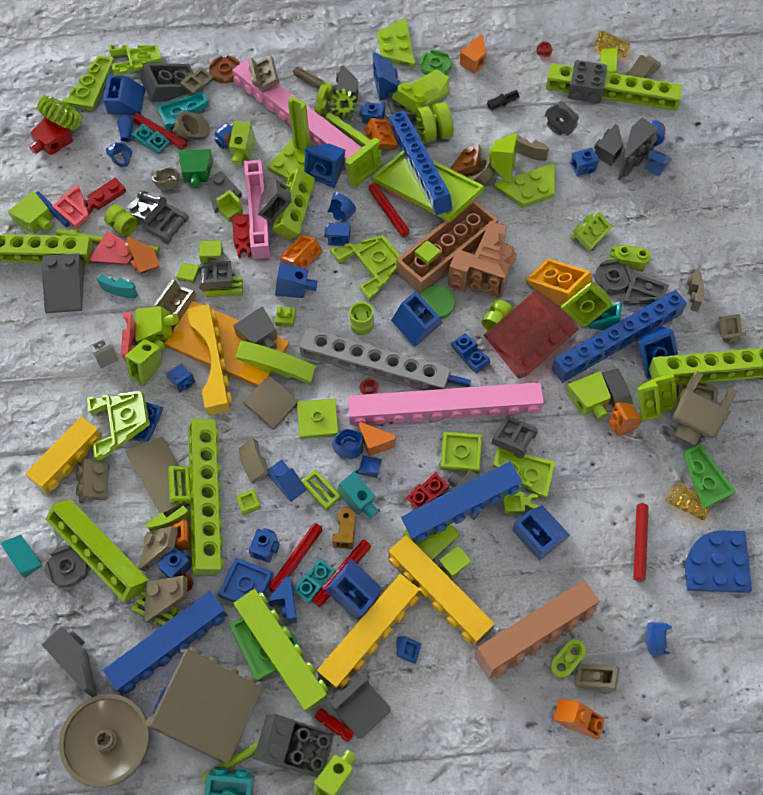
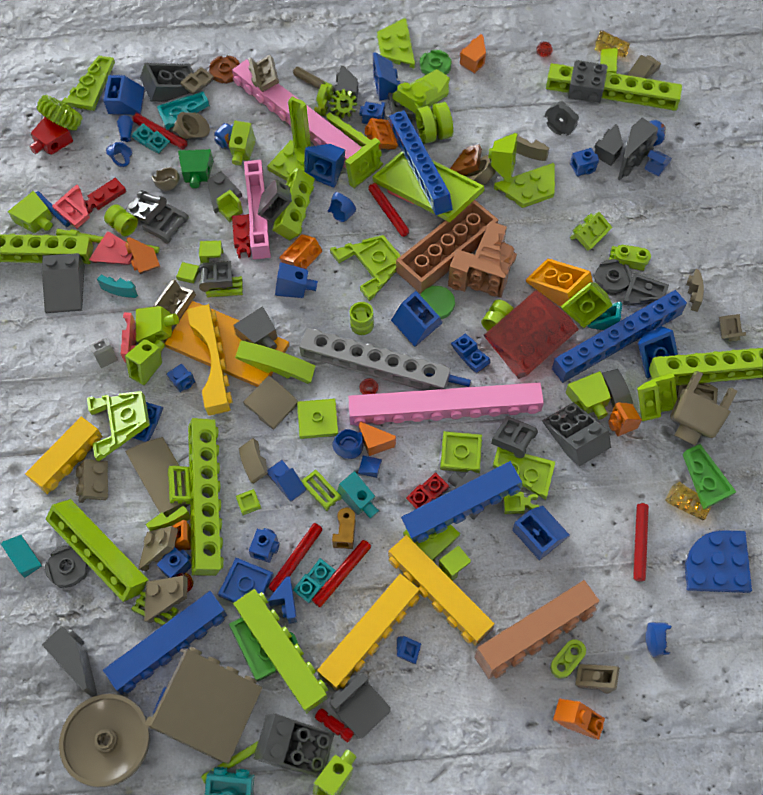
lime wing [108,45,162,76] -> none
lime tile [275,306,296,327] -> none
blue brick [324,221,351,246] -> none
blue slope [324,559,381,619] -> none
lime tile [415,240,441,265] -> none
black axle [487,90,520,111] -> none
none -> dark grey slope [542,402,611,467]

